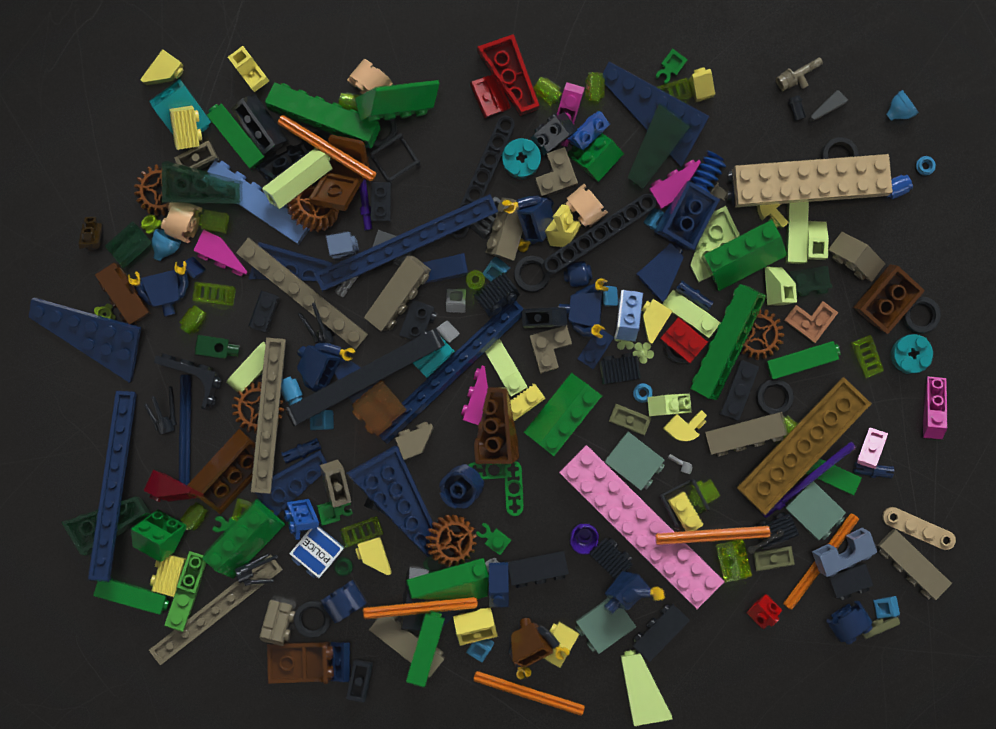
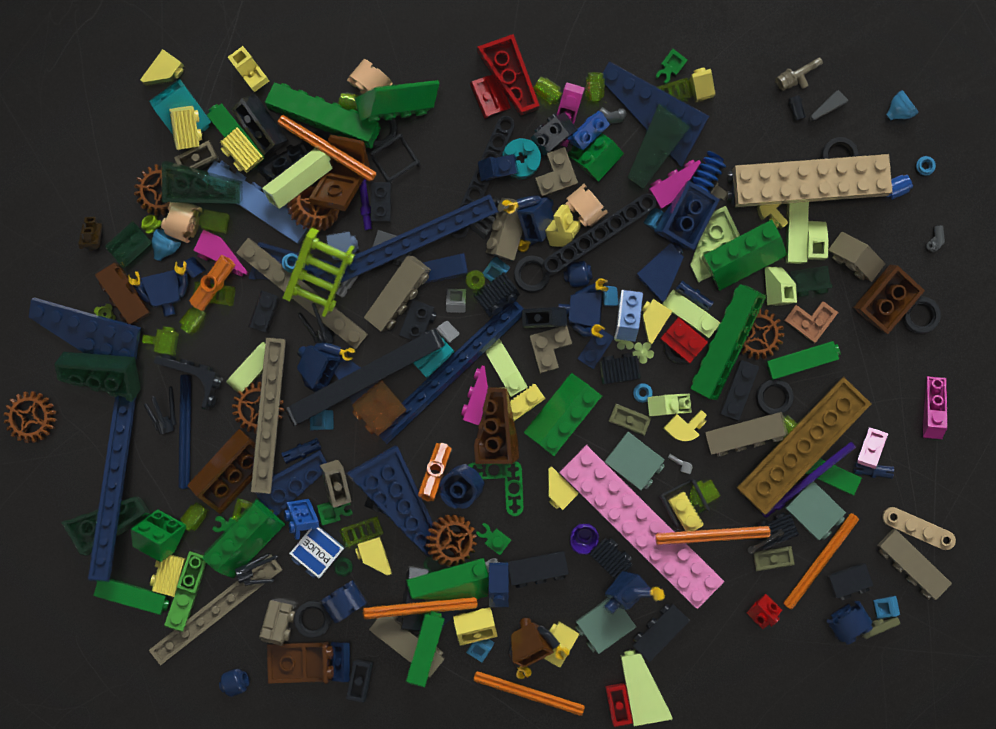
dark red slope [144,470,203,502] -> none
dark green torso [194,335,239,359] -> none
dark azure brick [281,376,303,406] -> none
dark tan slope [395,422,434,460] -> none
clear neon green brick [716,539,752,583] -> none
sand blue arch [812,528,877,577] -> none
clear neon green slope [851,335,884,378] -> none
teal brick [891,334,933,374] -> none
none -> dark orange gear [4,391,56,443]
none -> clear green wedge [54,352,141,402]
none -> clear neon green brick [142,326,179,355]
none -> orange piece [189,255,236,311]
none -> dark blue head [219,669,249,697]
none -> light yellow brick [220,127,264,173]
none -> dark azure plate [281,253,298,273]
none -> lime fence [283,228,355,317]
none -> orange piece [418,443,452,501]
none -> dark blue slope [478,154,519,181]
none -> light yellow slope [548,466,579,510]
none -> dark grey arm [599,107,627,124]
none -> red brick [605,683,633,727]
none -> dark grey arm [926,226,945,252]

